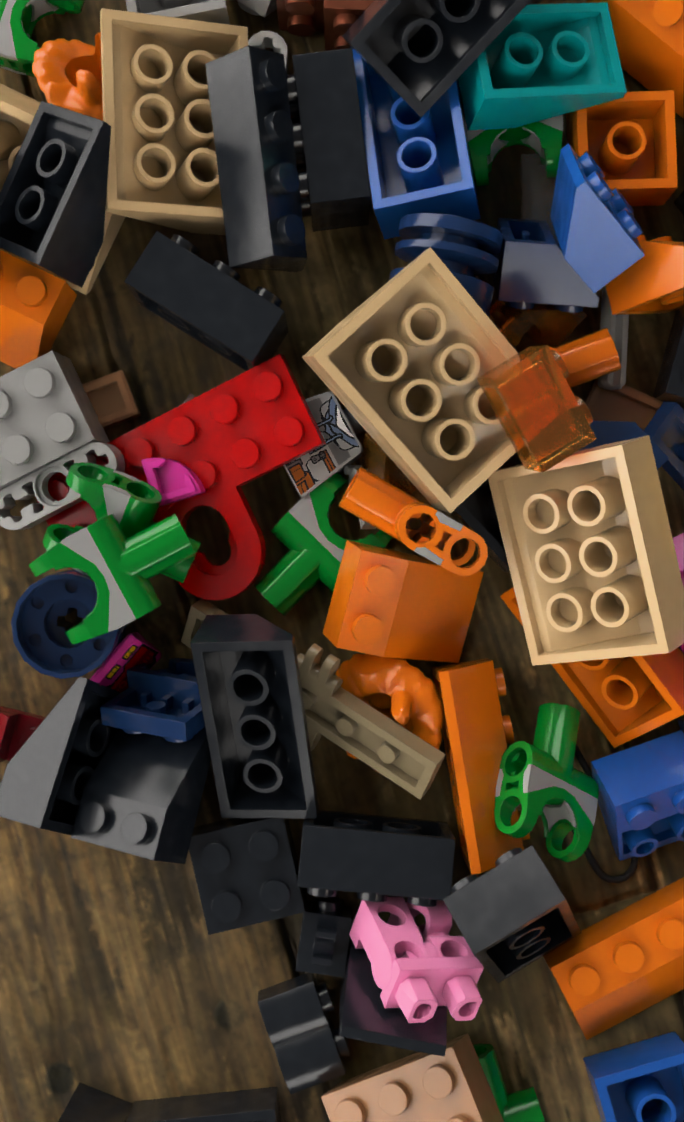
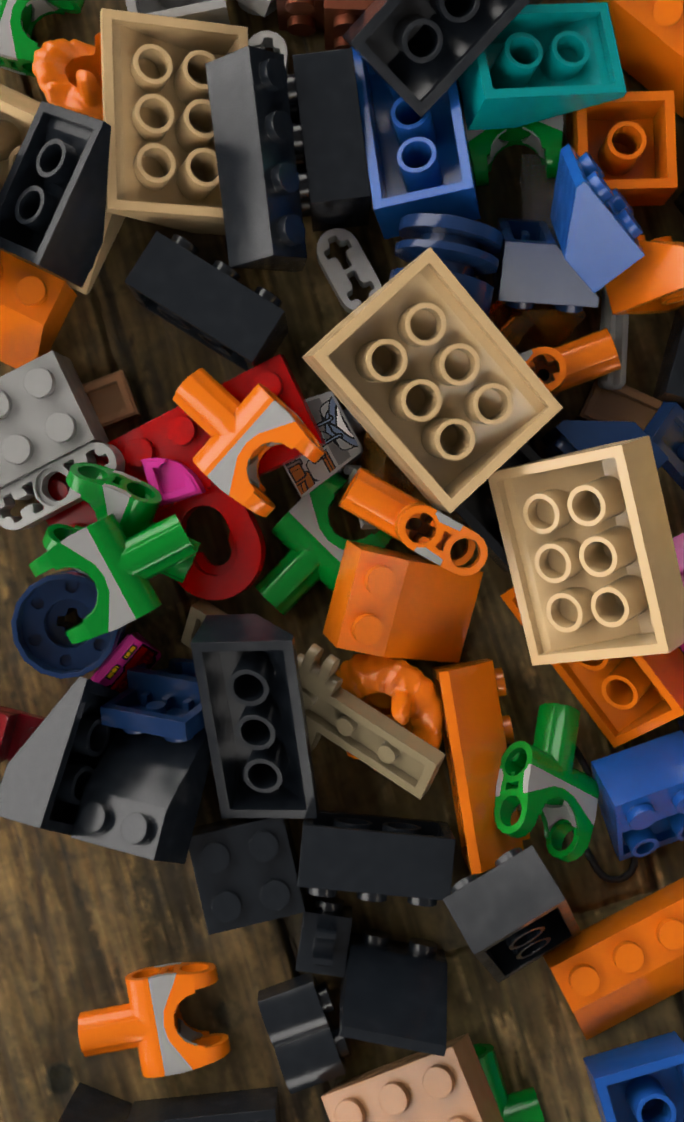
bright pink hips [349,897,484,1023] -> none
clear orange brick [477,345,597,472] -> none
none -> orange connector [78,962,231,1078]
none -> orange connector [172,368,325,518]
none -> white beam [317,228,381,314]

